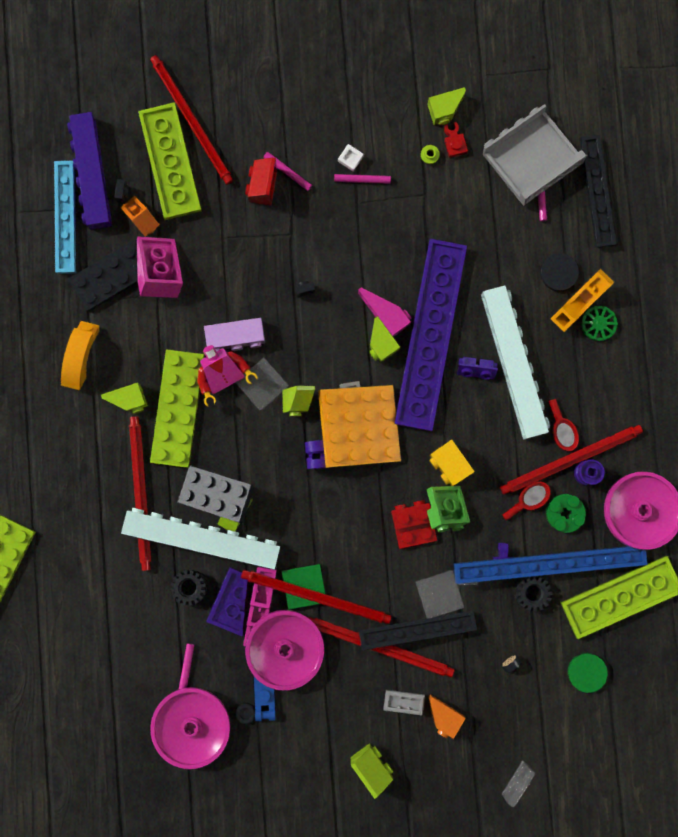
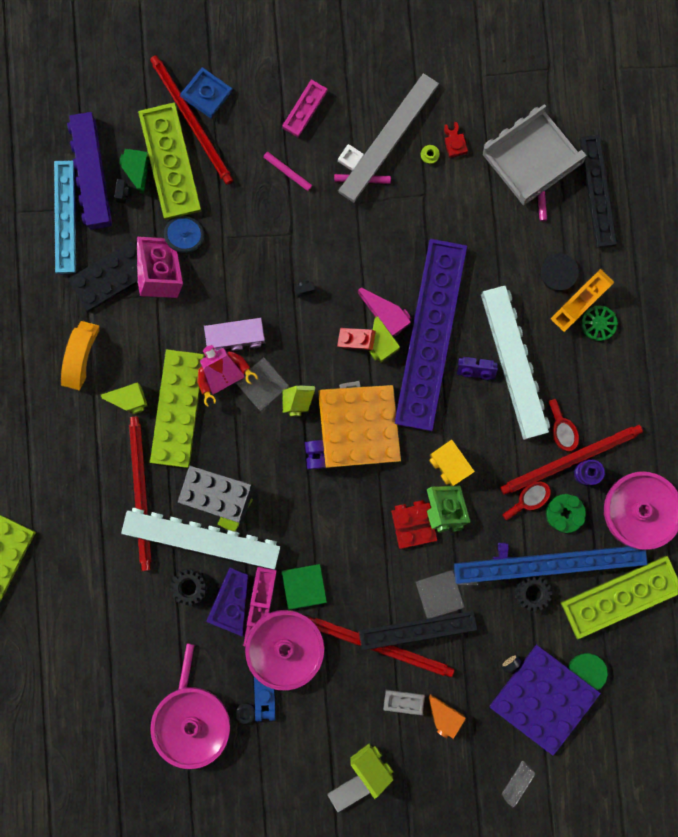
orange slope [120,196,159,236] -> none
red piece [241,570,391,624] -> none
red slope [245,157,278,206] -> none
lime slope [427,87,466,125] -> none
none -> green slope [120,149,150,194]
none -> blue wheel [164,216,204,253]
none -> blue tile [180,67,233,118]
none -> dark pink plate [282,79,327,138]
none -> light grey tile [328,776,370,812]
none -> plate [337,328,376,350]
none -> light grey tile [338,73,439,203]
none -> dark purple plate [490,644,601,756]

